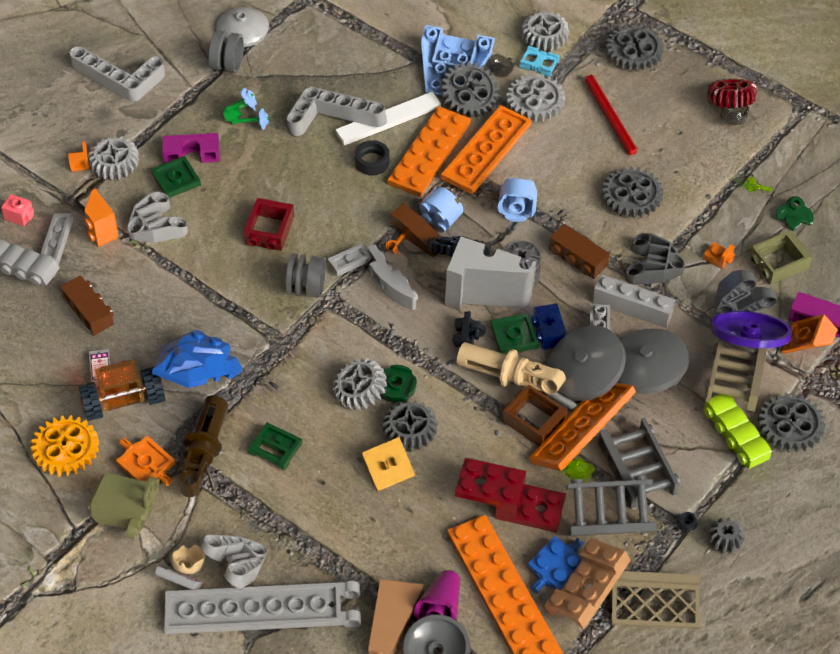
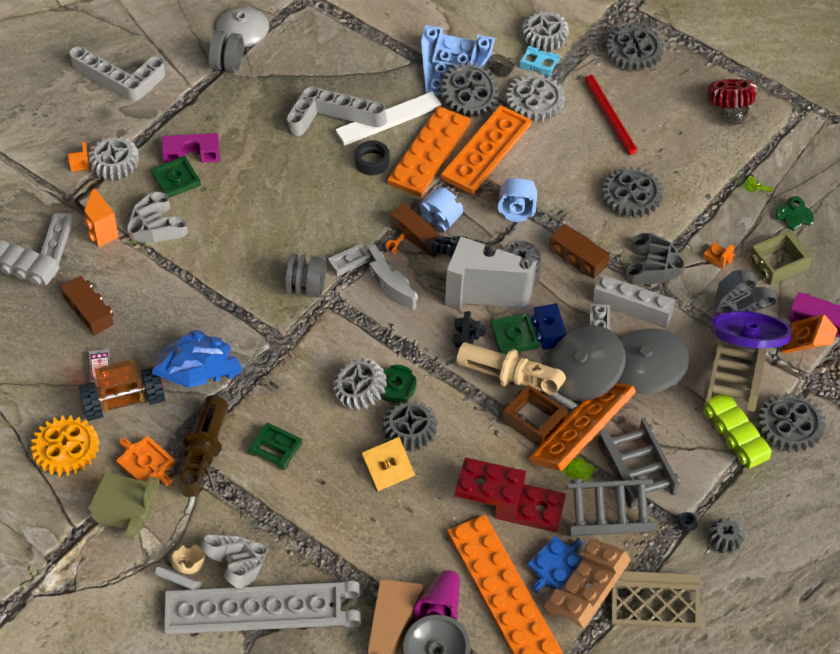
coral brick [1,194,34,226] -> none
plant [223,88,269,130] -> none
dark red window [244,198,294,251] -> none

